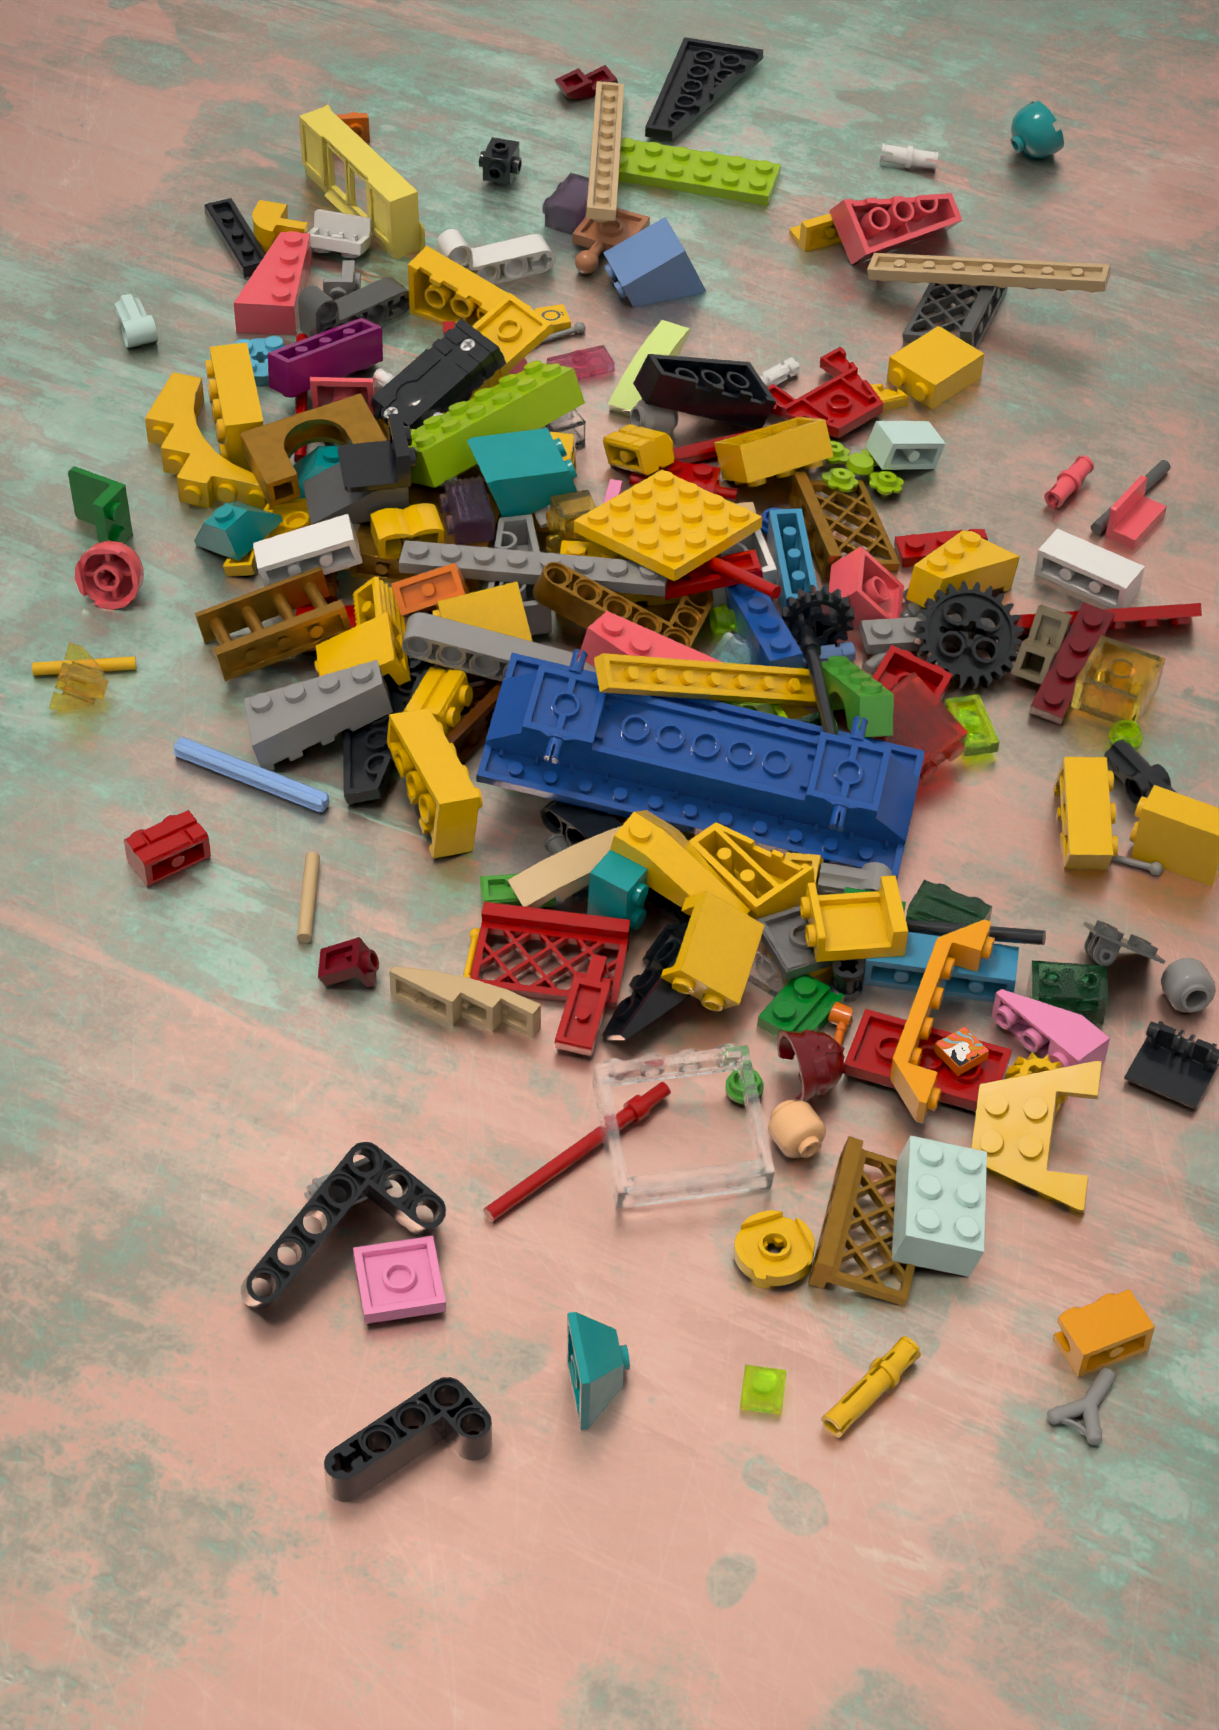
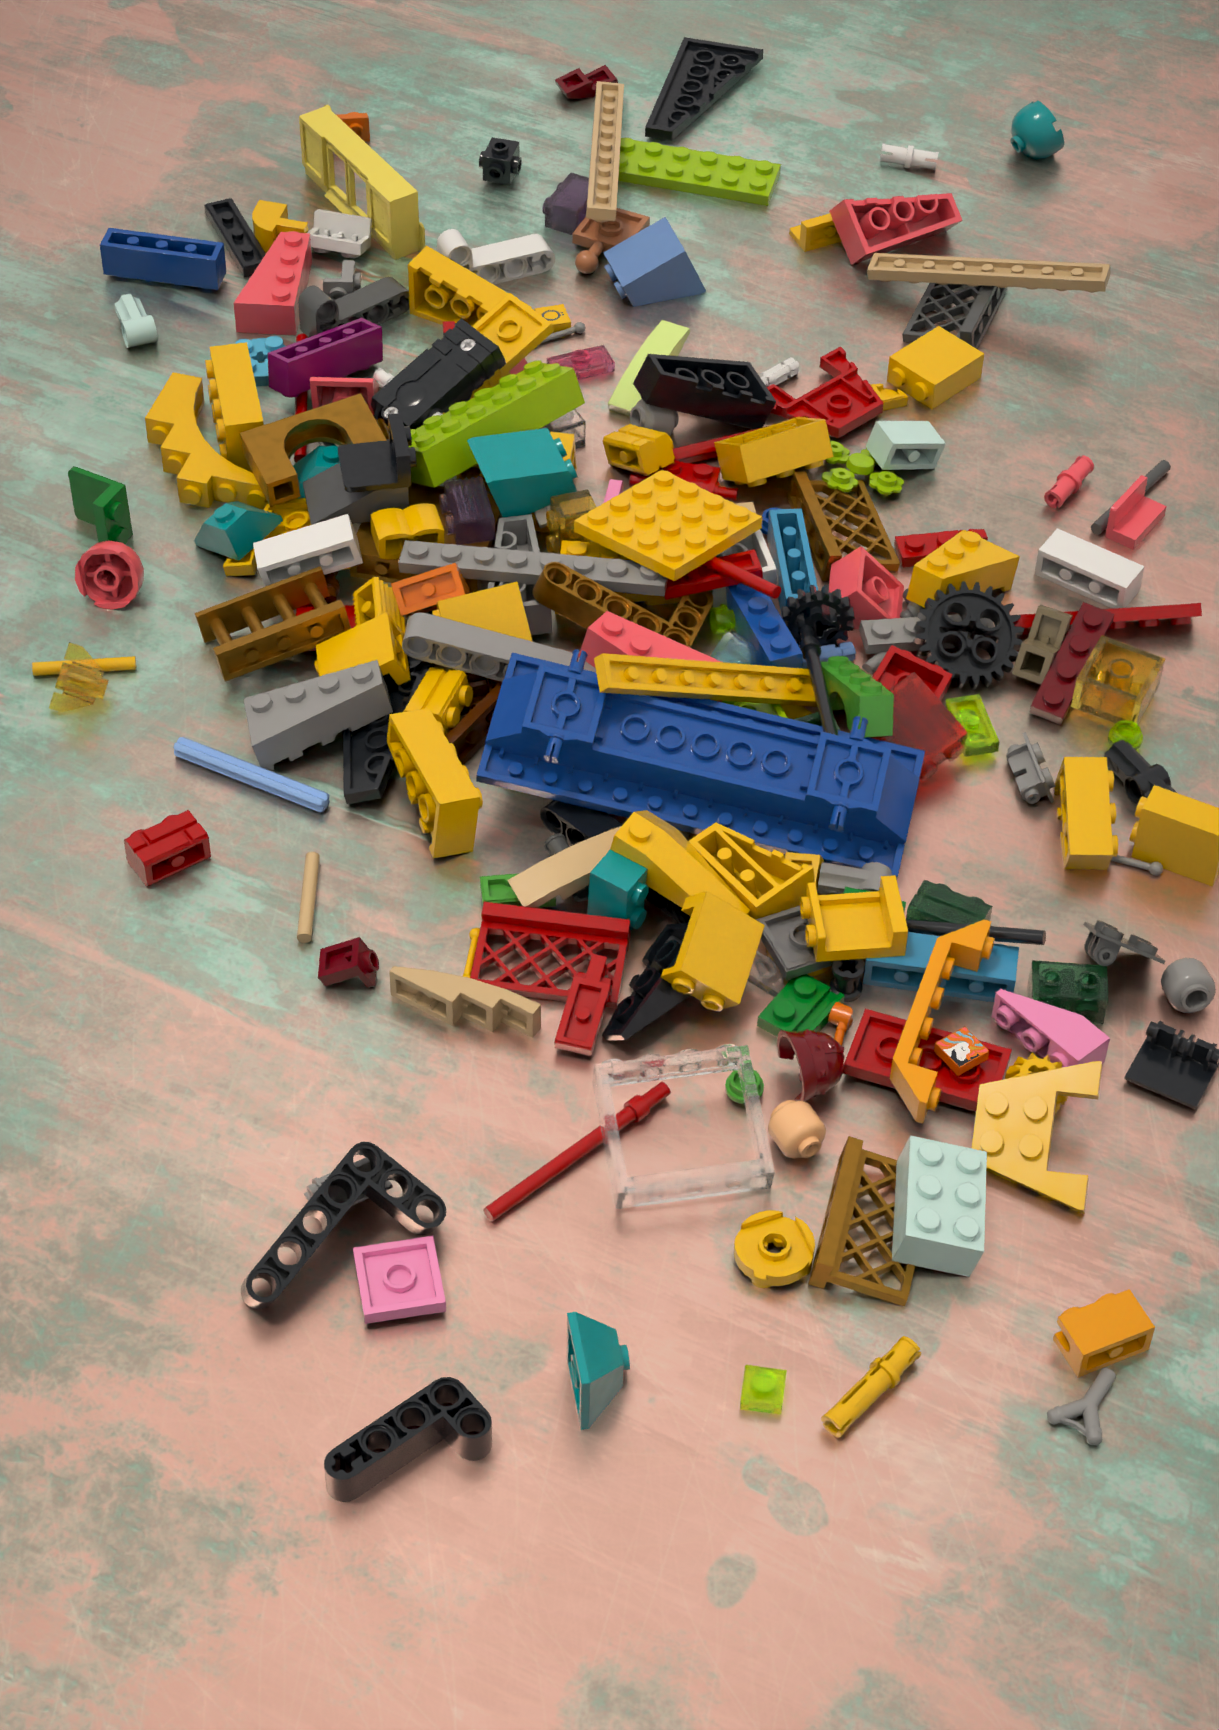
none -> blue brick [100,228,227,290]
none -> light grey hinge [1006,732,1055,804]

